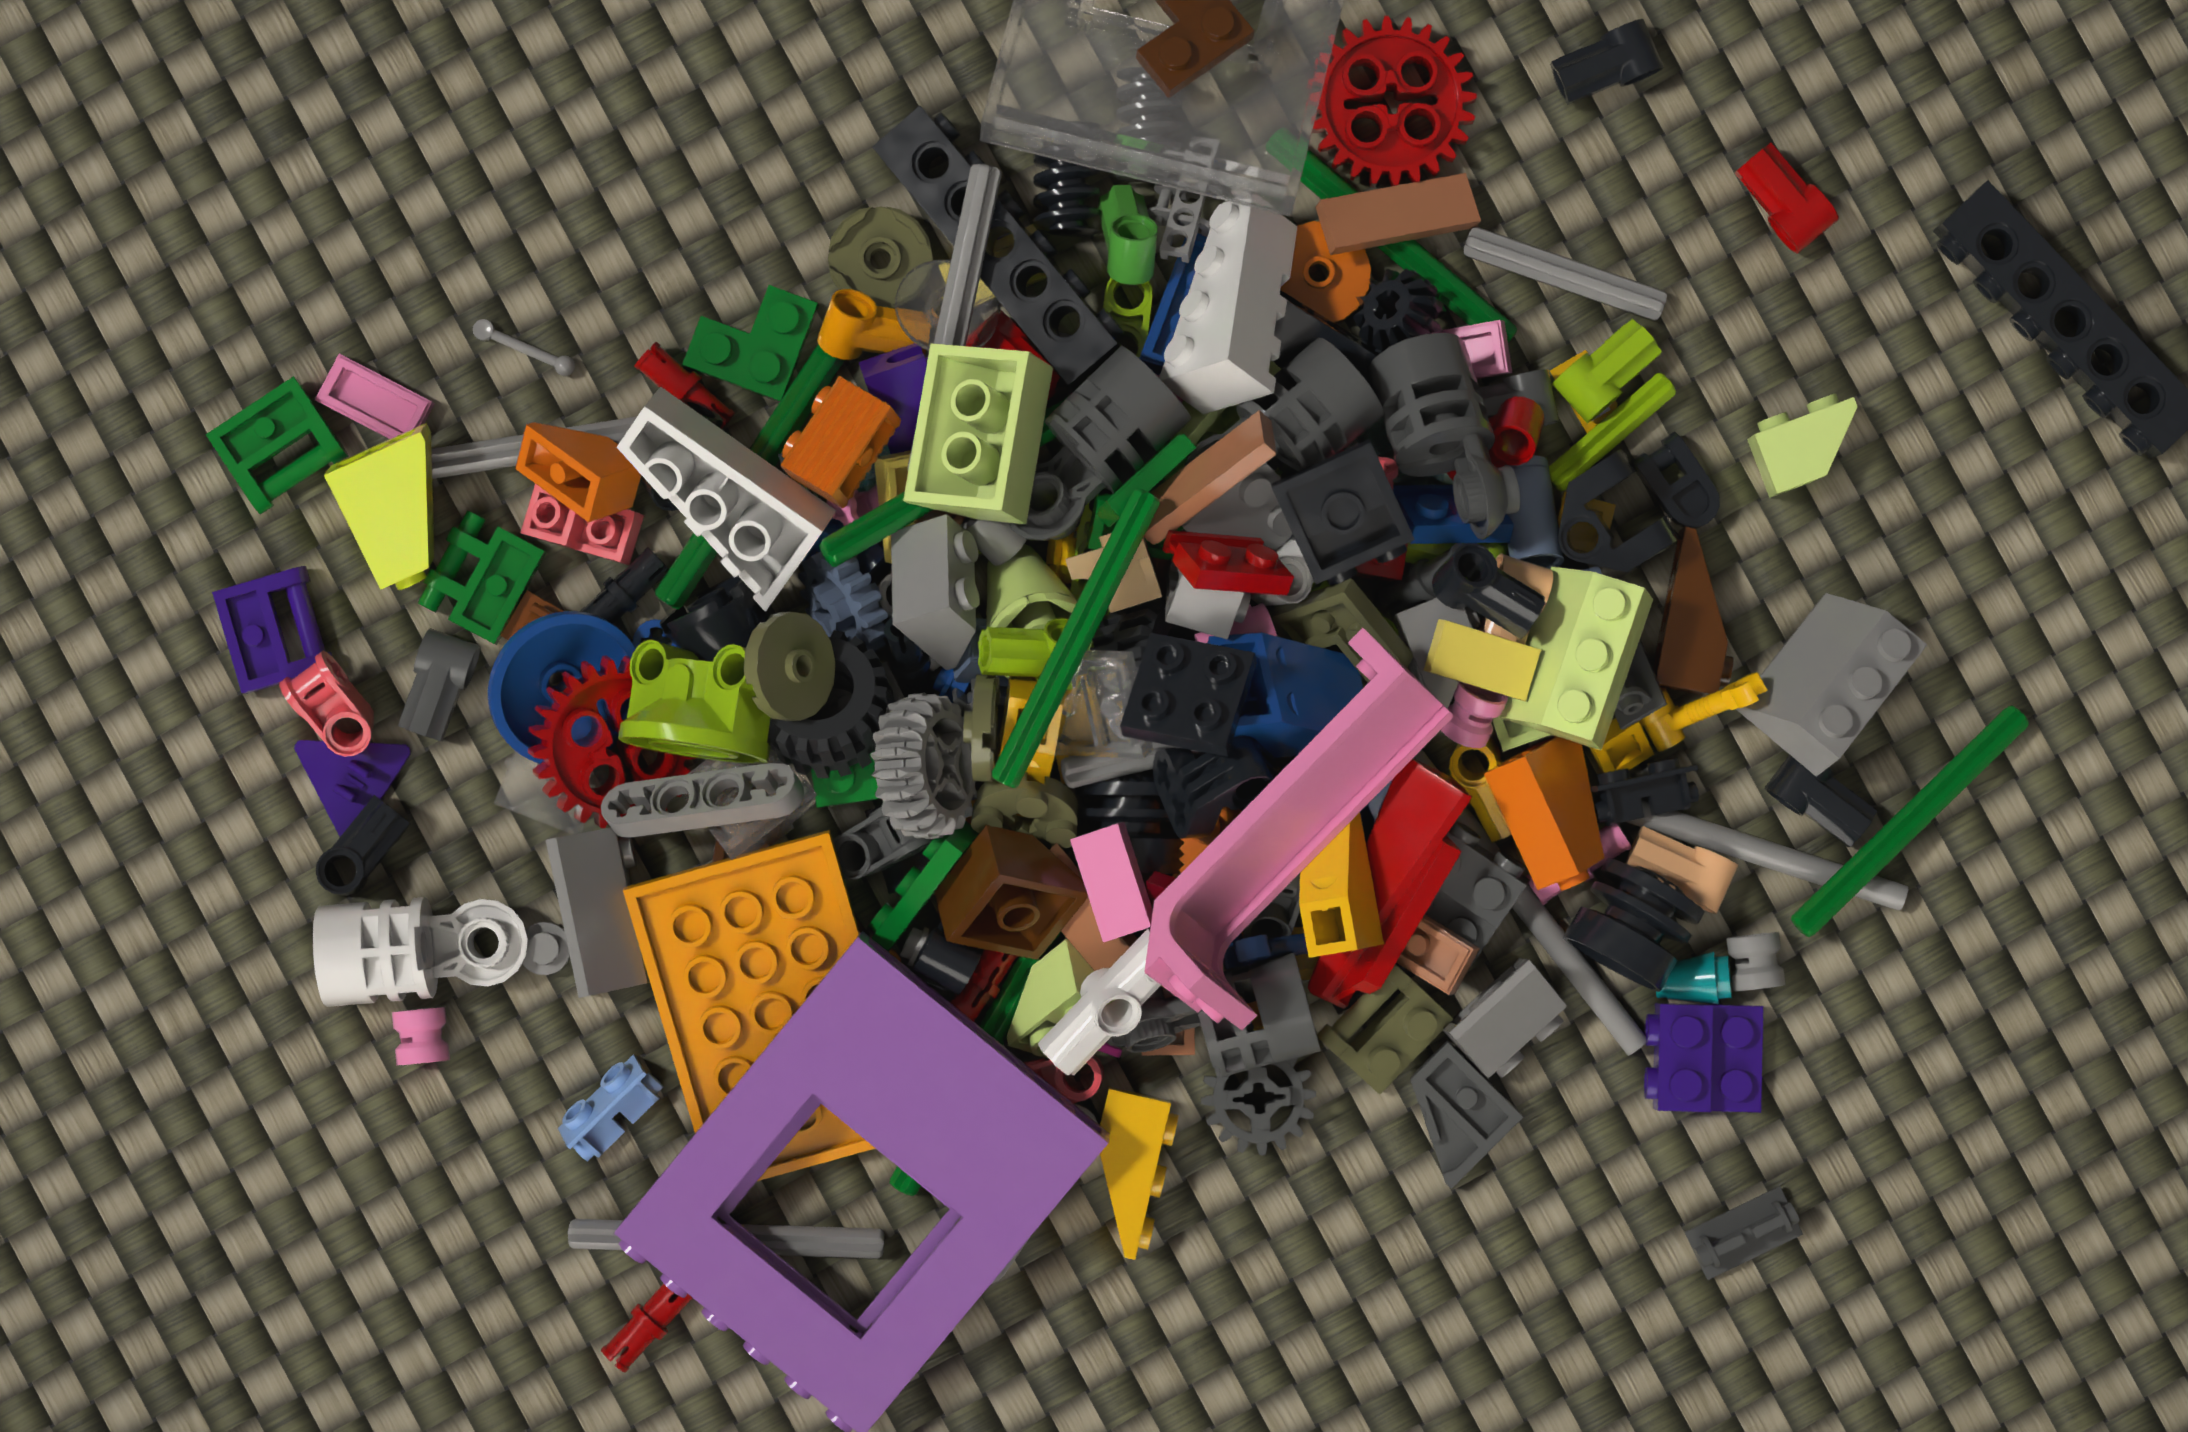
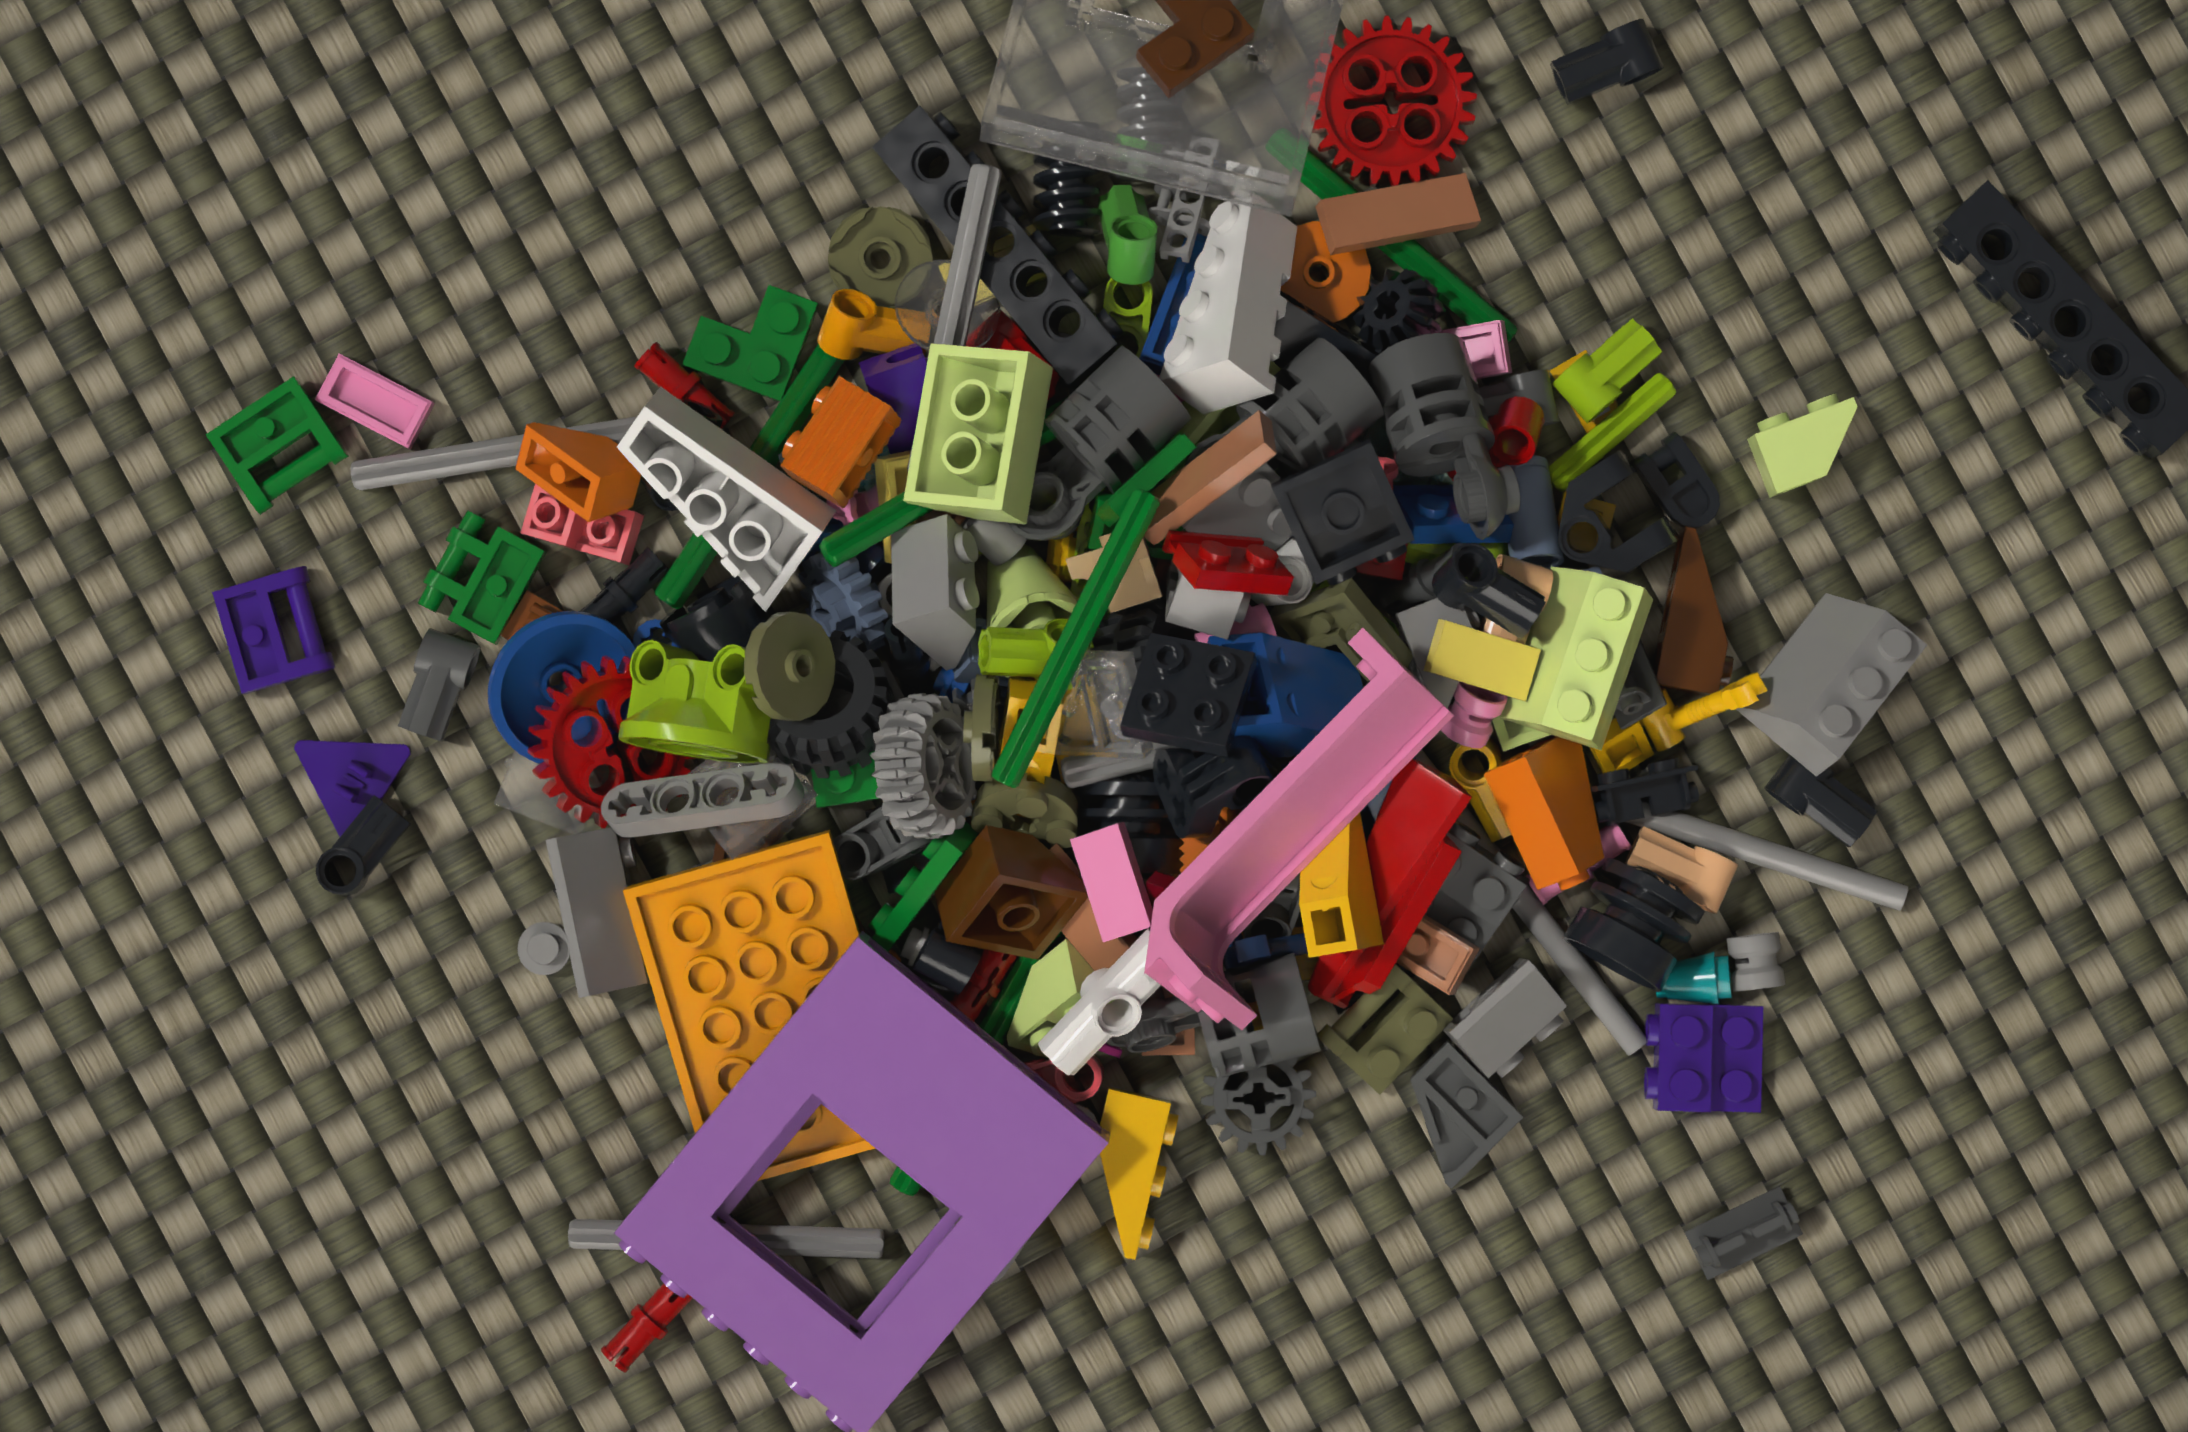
coral piece [279,651,374,757] -> none
white cylinder [313,897,528,1007] -> none
neon yellow slope [324,423,434,590] -> none
bright pink wheel [392,1007,450,1065] -> none
light grey hinge [473,319,575,376] -> none
light blue hinge [558,1054,663,1162] -> none
light grey axle [1464,227,1667,321] -> none
red piece [1734,142,1839,253] -> none
green axle [1791,705,2029,937] -> none

